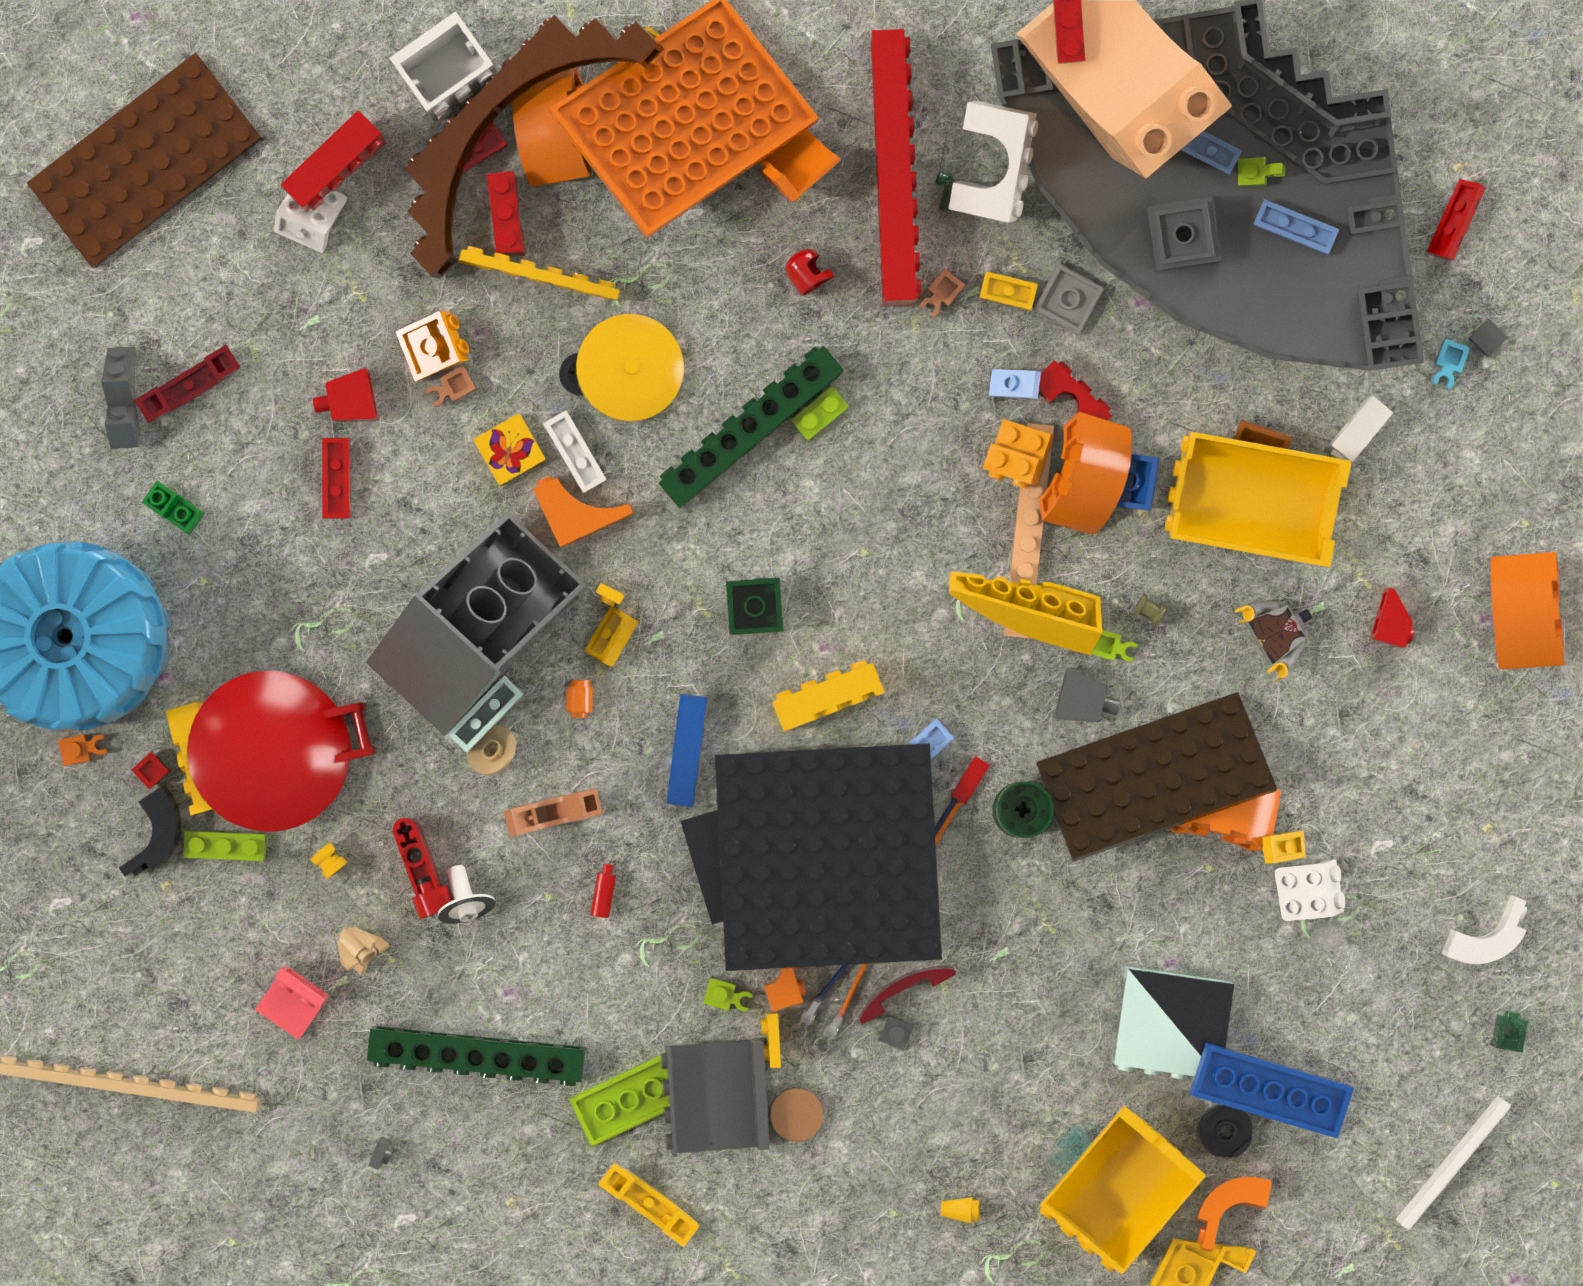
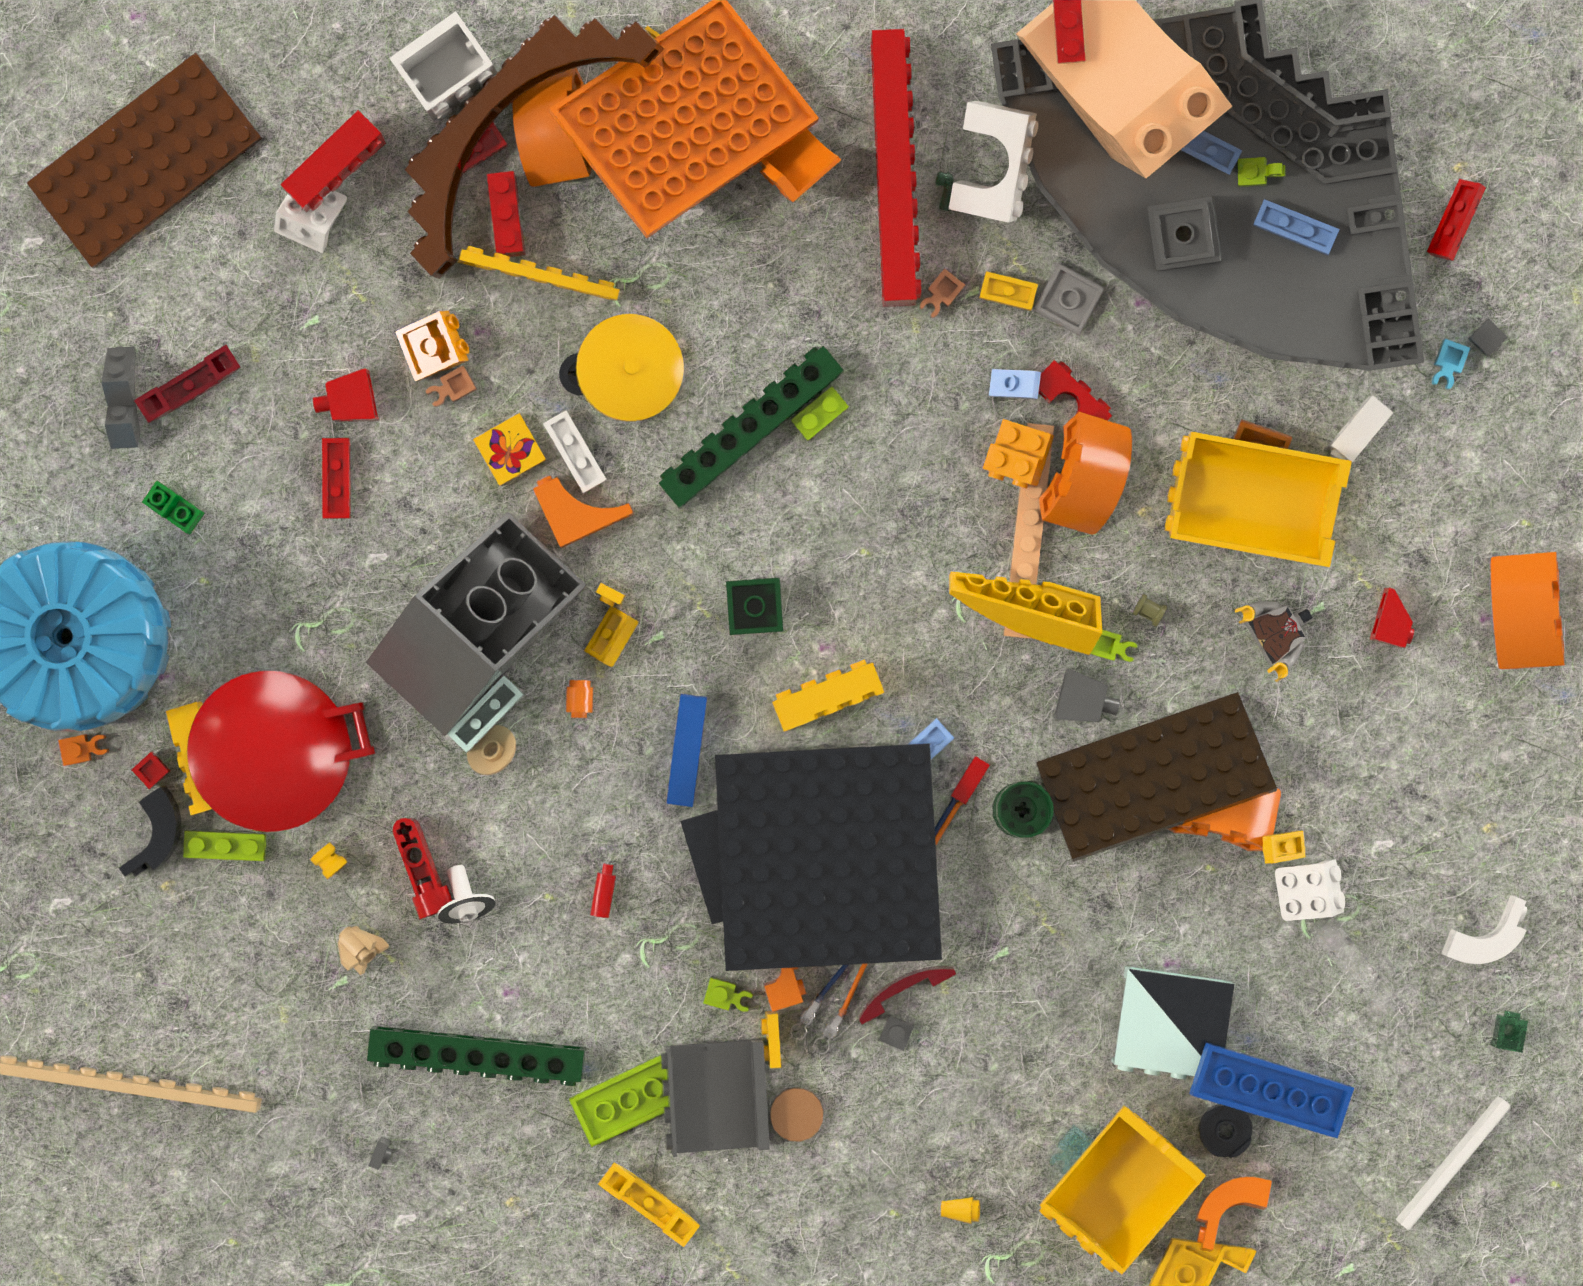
coral bracket [256,965,330,1039] -> none
nougat arch [504,788,603,837] -> none
red helmet [785,248,836,296] -> none
blue slope [1116,454,1160,511] -> none

